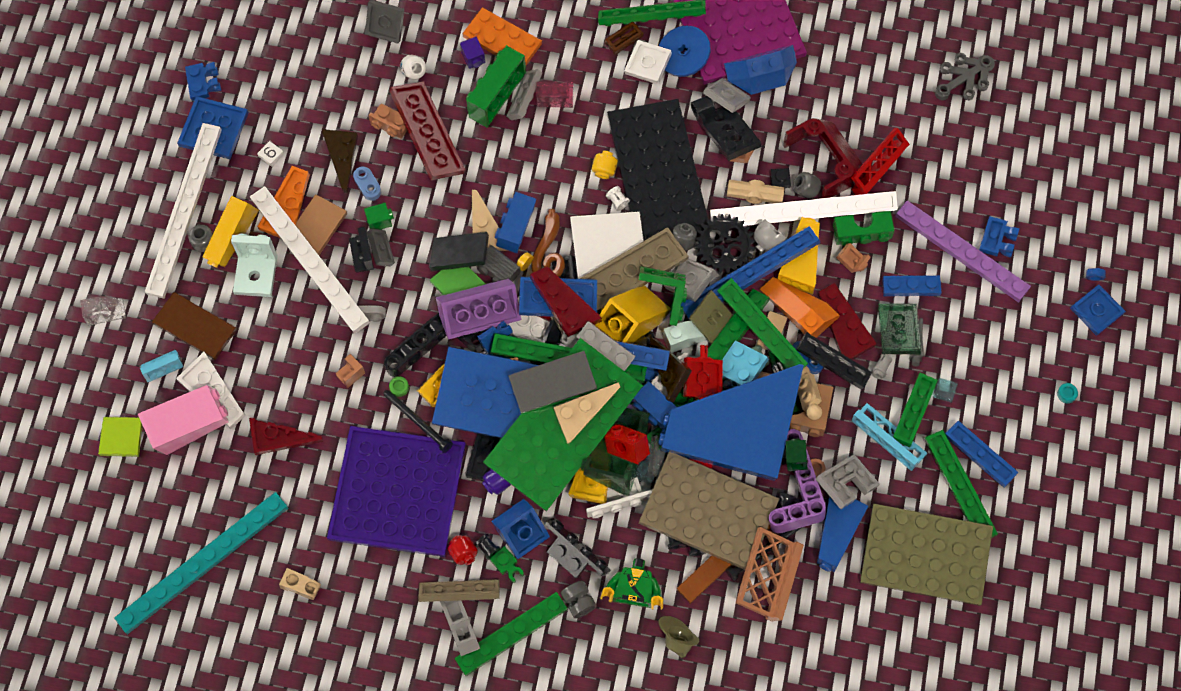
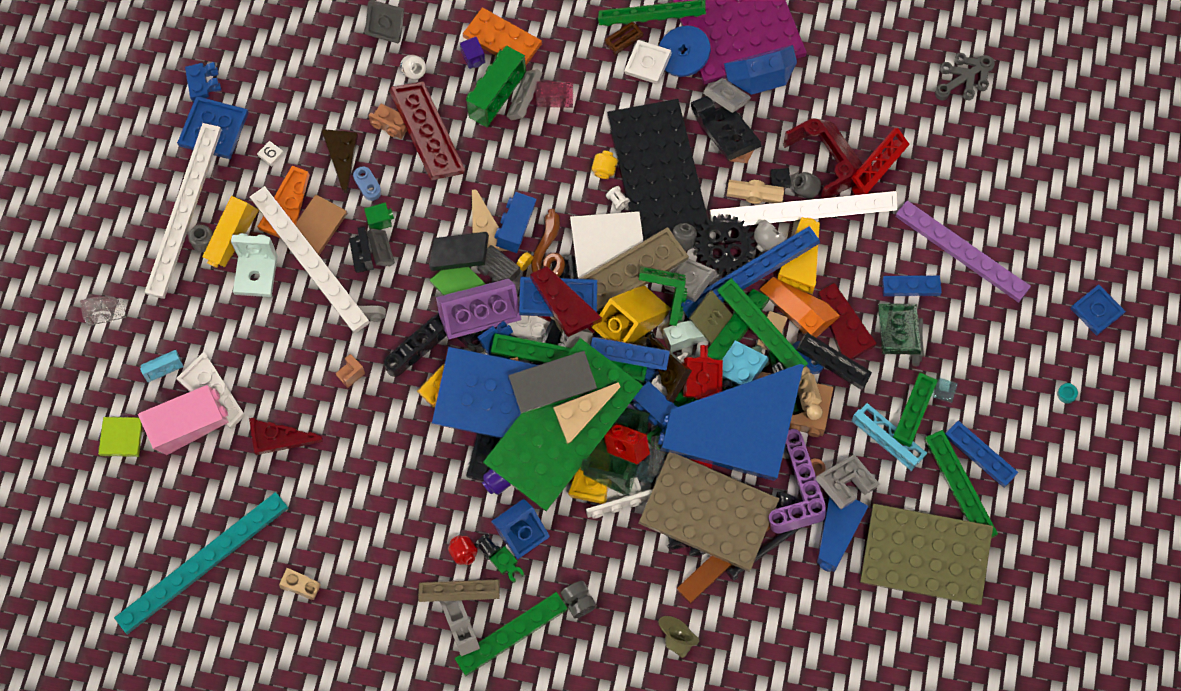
reddish brown tile [152,292,237,360] -> none
dark purple plate [327,426,466,557] -> none
black bar [383,390,453,453] -> none
bright green tile [389,377,409,397] -> none
bracket [544,518,611,578] -> none
light grey plate [577,321,636,371] -> none
torso [600,558,663,610] -> none
nougat fence [736,527,804,622] -> none
dark green brick [786,439,808,471] -> none
green arch [833,211,894,246] -> none
nougat bracket [836,243,871,273] -> none
light grey pin [872,354,892,379] -> none
blue plate [979,216,1020,258] -> none
blue tile [1086,268,1106,281] -> none

